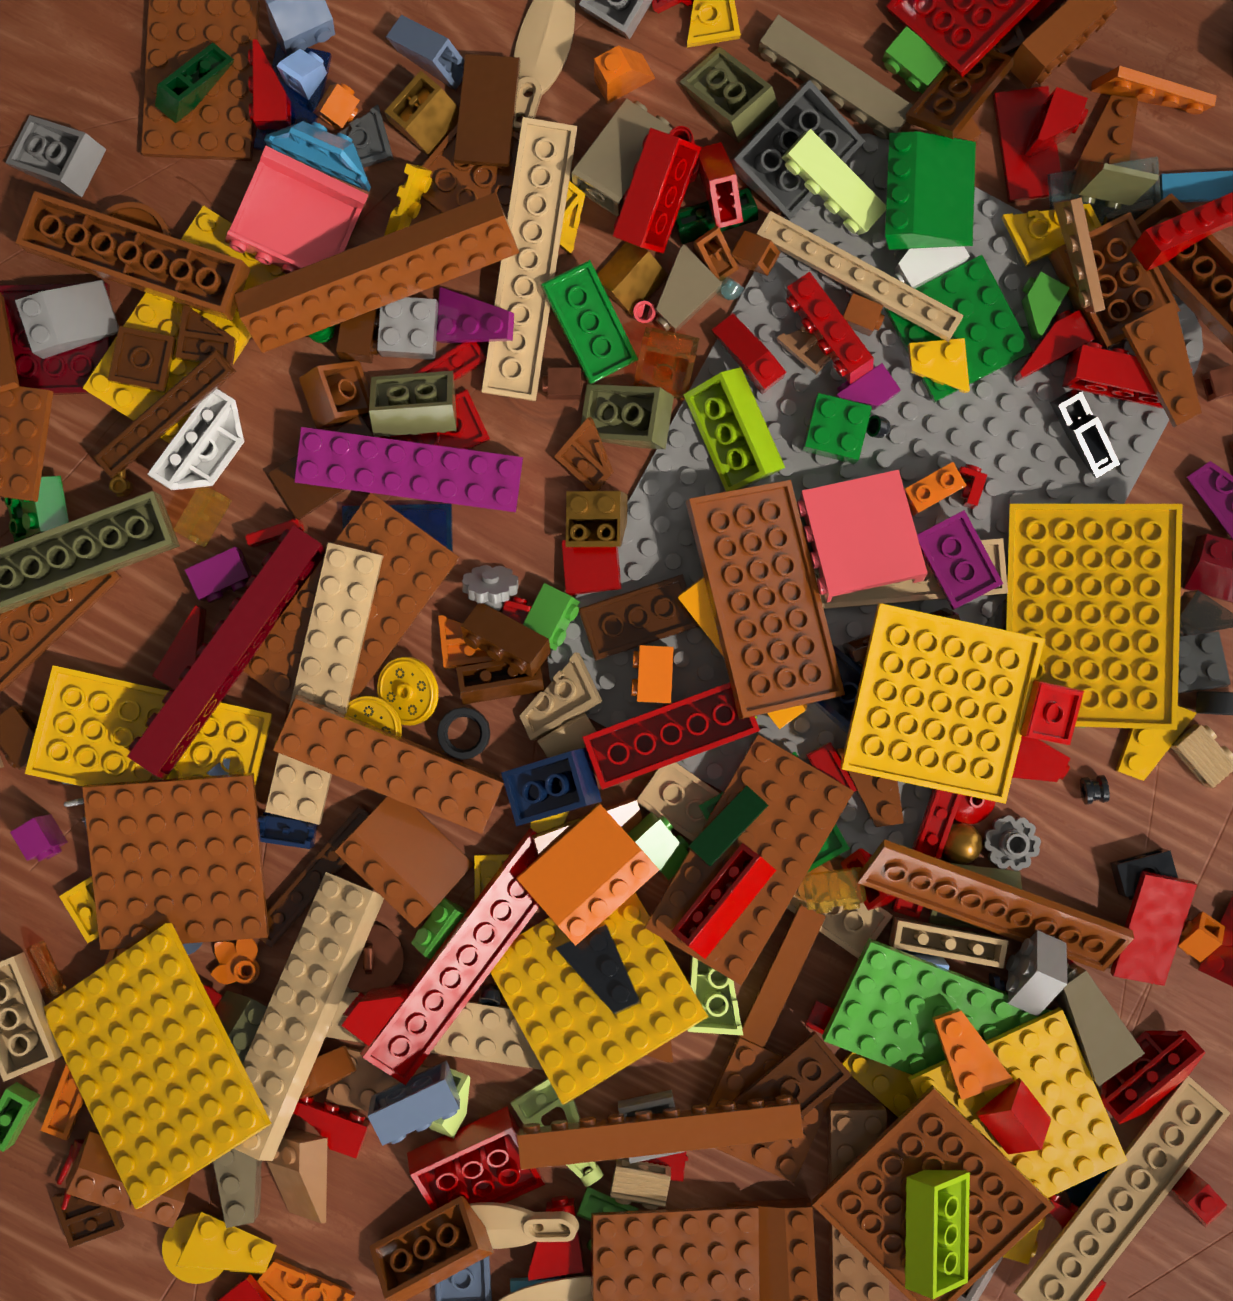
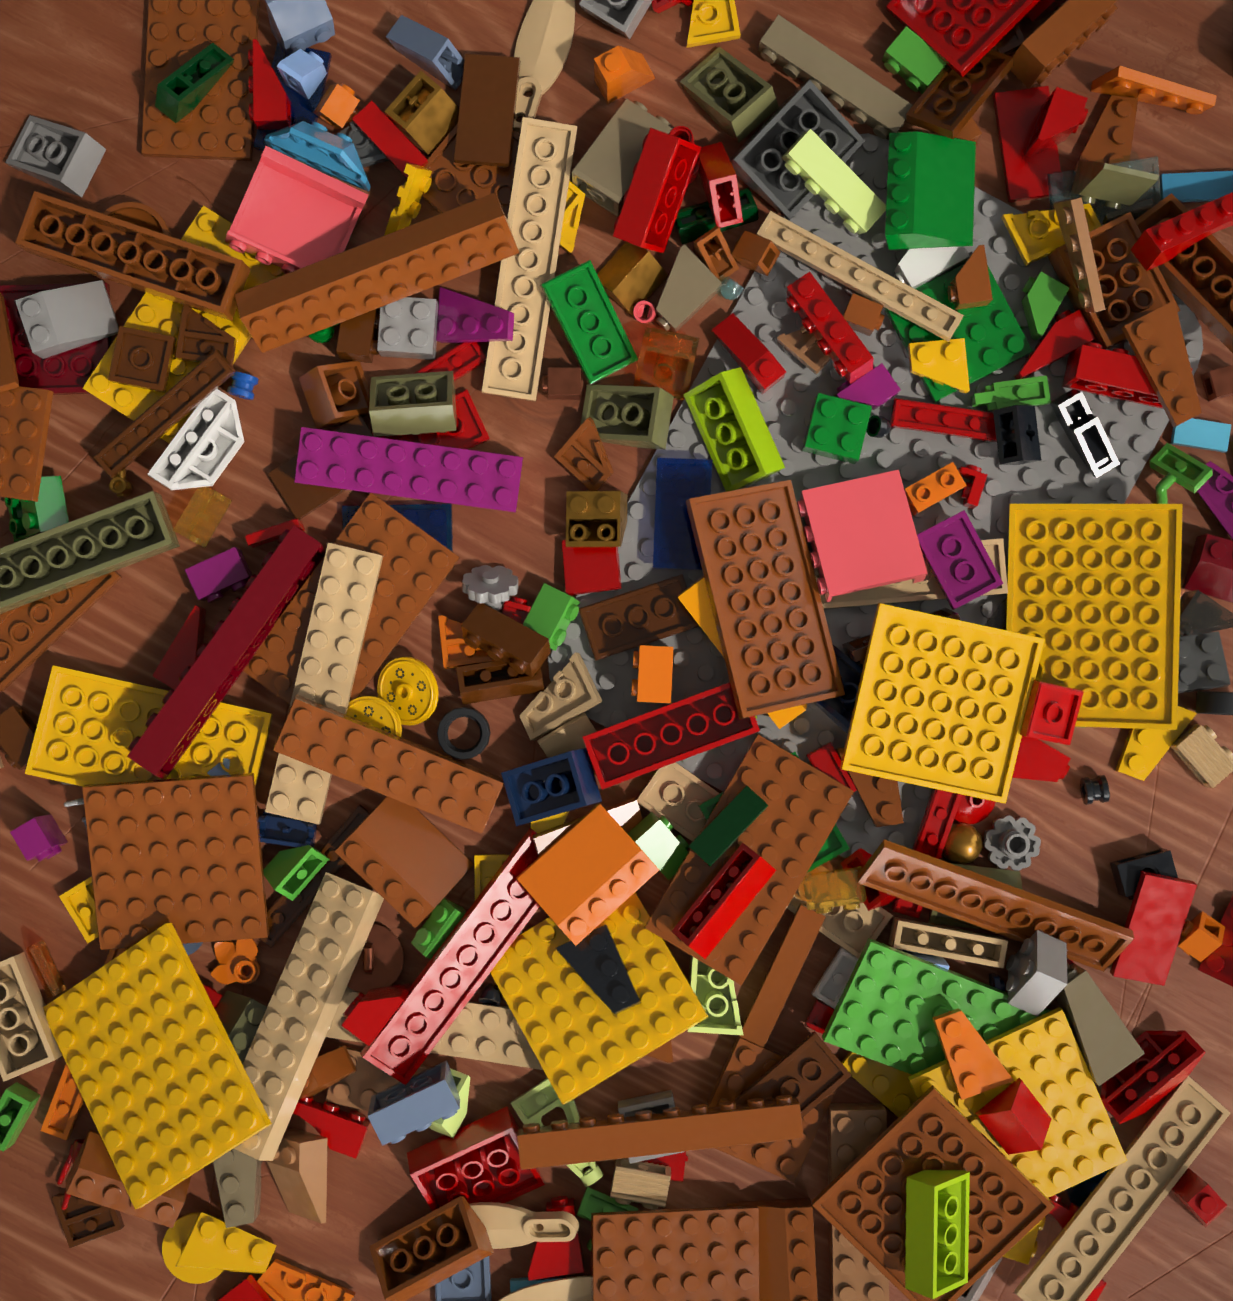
none -> blue wheel [226,371,259,400]
none -> bright green slope [263,845,329,901]
none -> red tile [352,101,429,179]
none -> clear blue plate [653,458,712,570]
none -> white plate [811,947,858,1009]
none -> red tile [890,398,997,442]
none -> dark orange slope [947,245,993,310]
none -> bright green hinge [971,376,1051,411]
none -> black brick [993,405,1041,465]
none -> bright green plate [1150,443,1213,504]
none -> medium azure tile [1171,418,1231,453]

